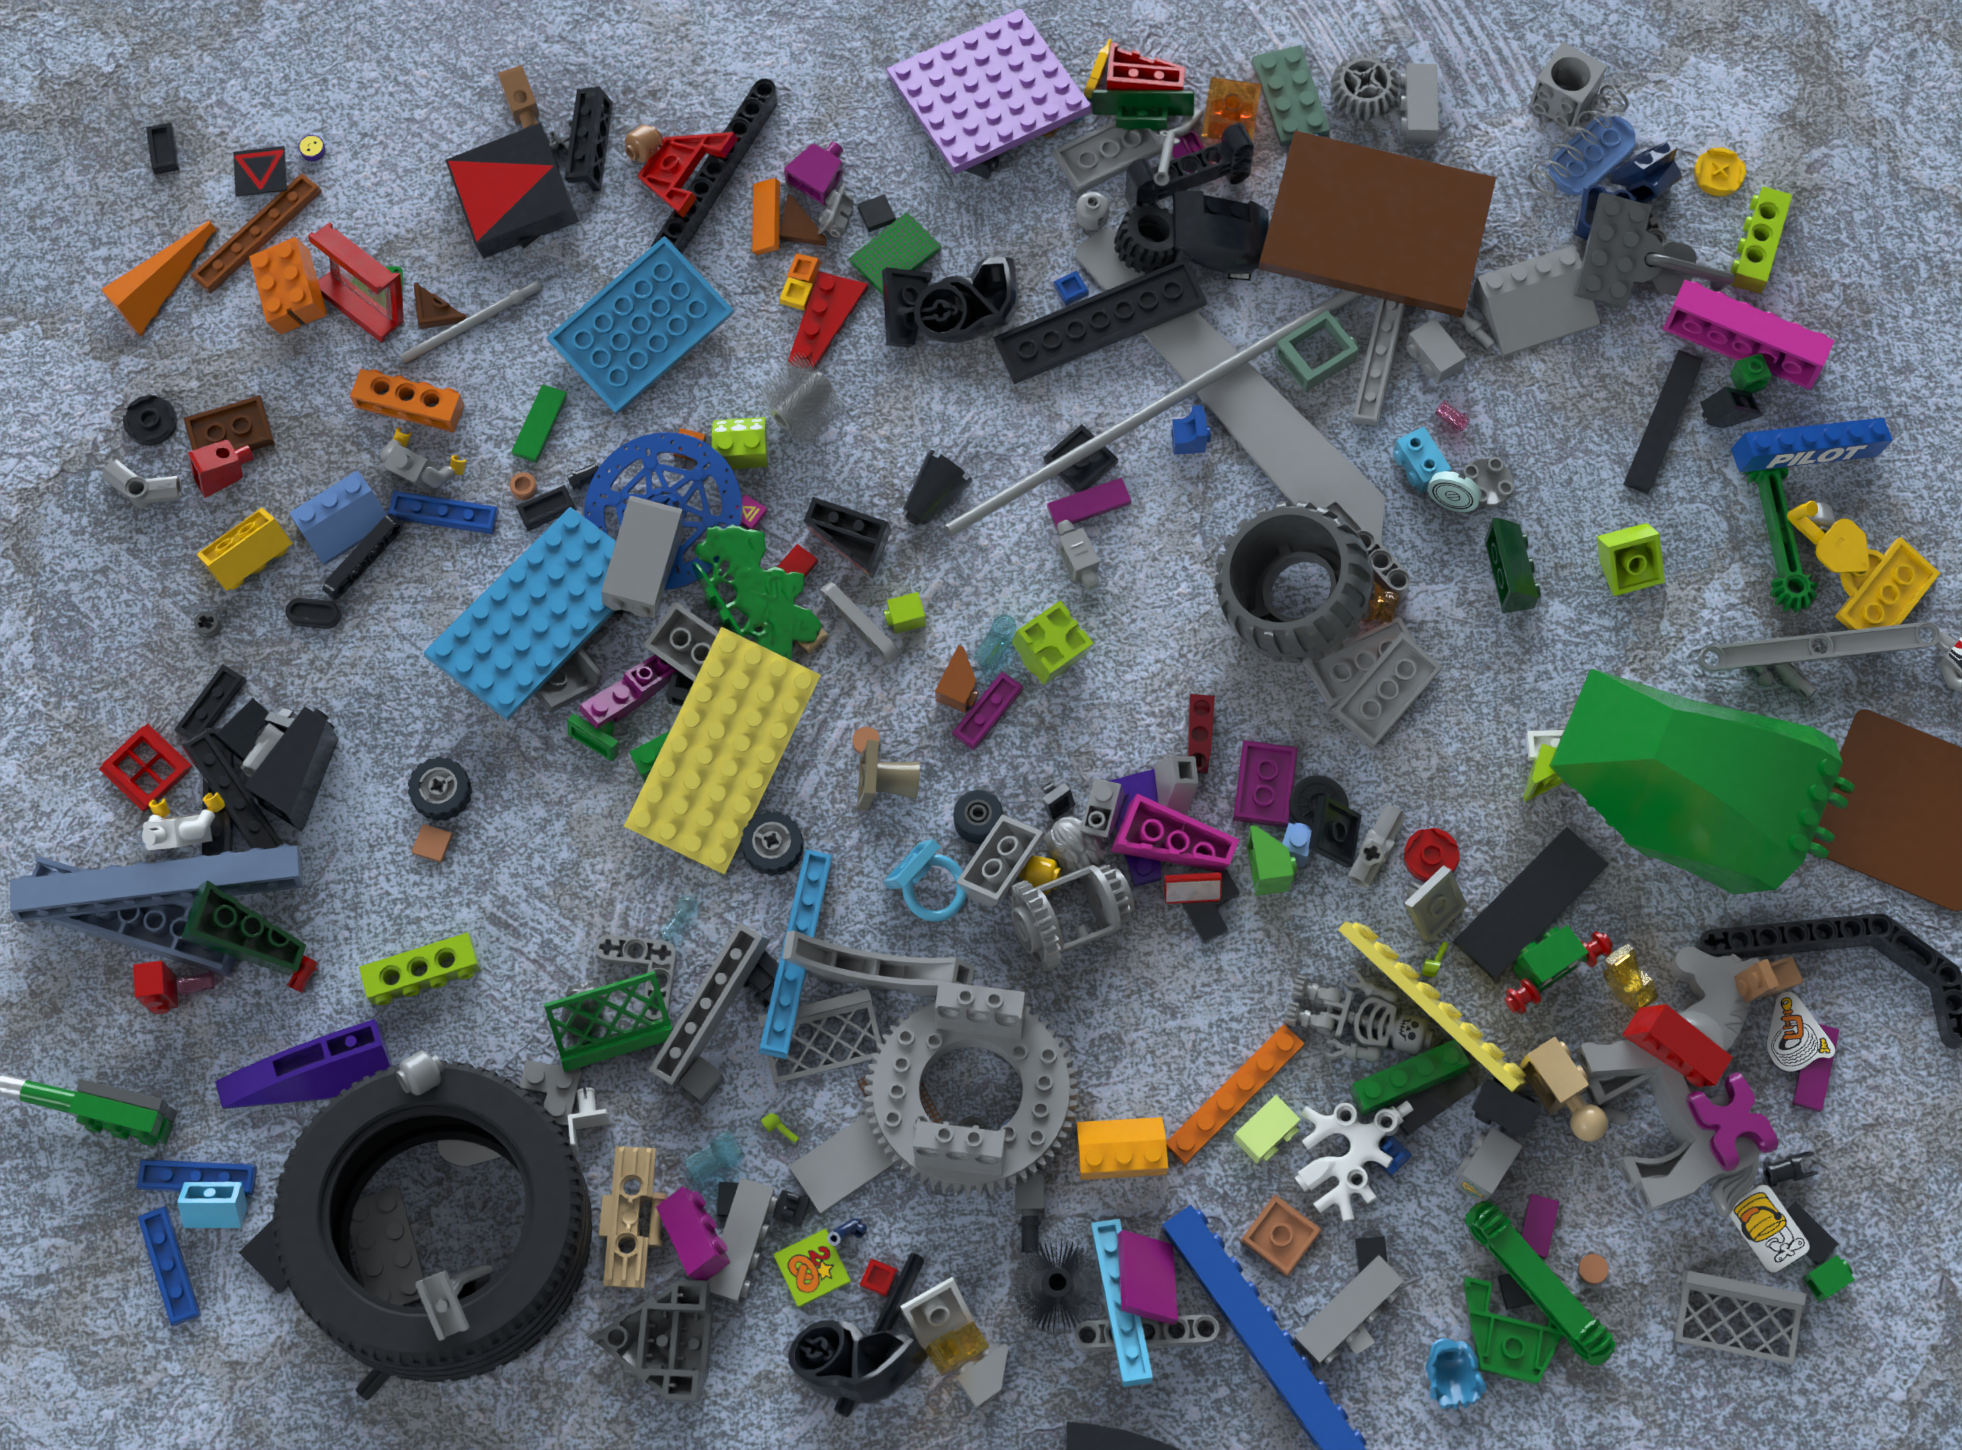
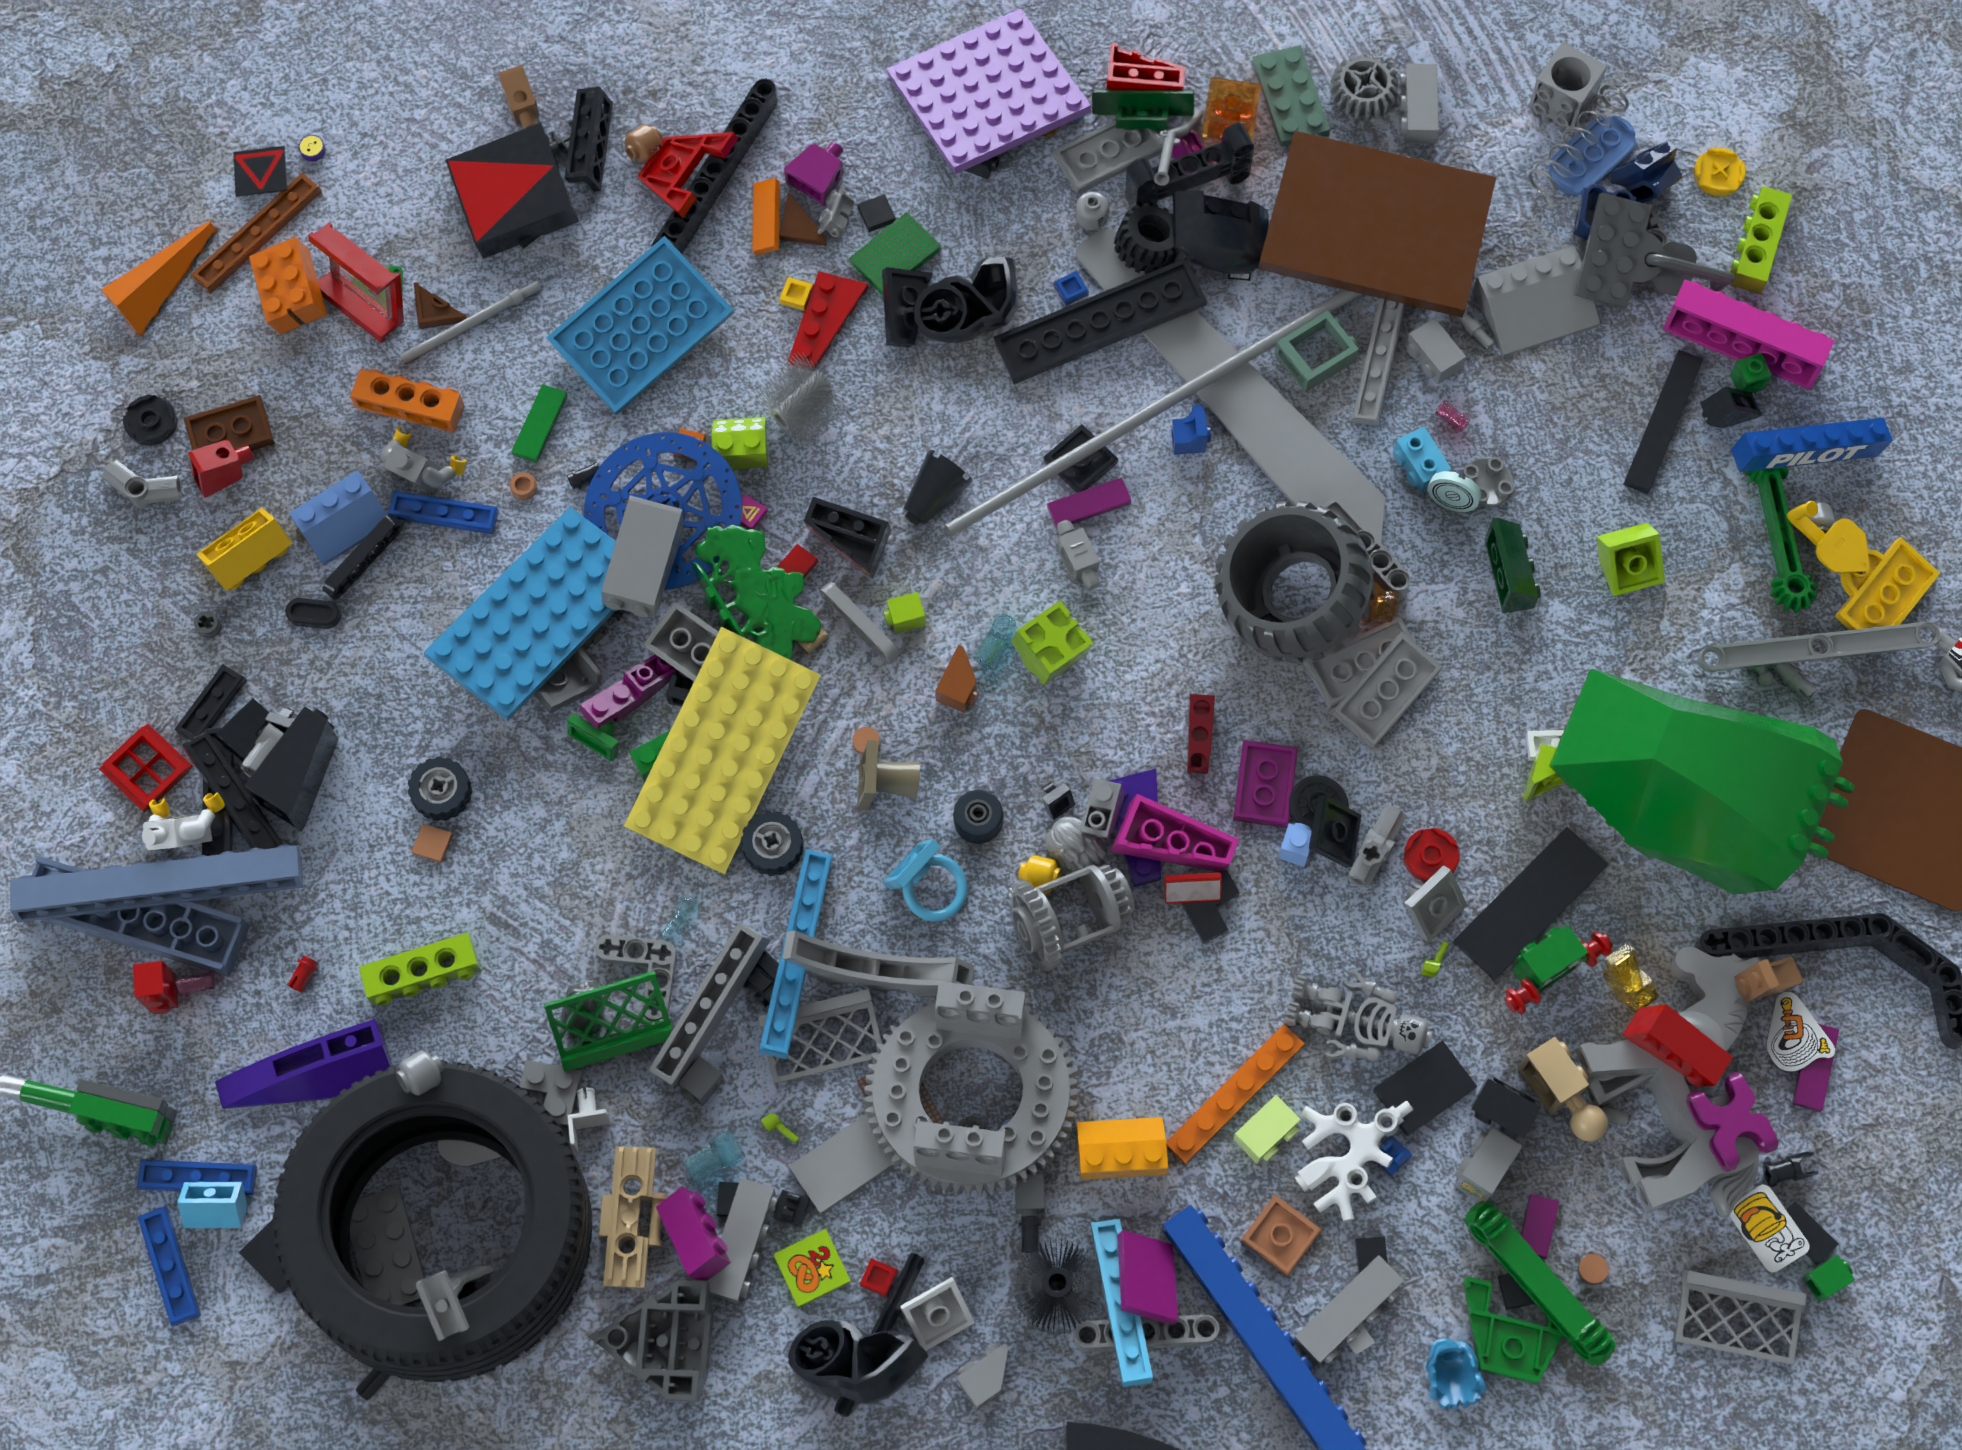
black tile [146,122,180,175] -> none
dark green wedge [181,880,306,976] -> none
black tile [516,485,576,532] -> none
orange plate [787,253,822,284] -> none
dark blue arm [827,1218,867,1246] -> none
clear yellow brick [925,1321,989,1376] -> none
magenta tile [952,671,1024,751] -> none
light grey slope [956,814,1046,908] -> none
yellow piece [1084,39,1112,99] -> none
light grey slope [1154,756,1199,816] -> none
bright green slope [1246,825,1297,896] -> none
light yellow plate [1338,921,1528,1092] -> none
green brick [1349,1039,1470,1117] -> none

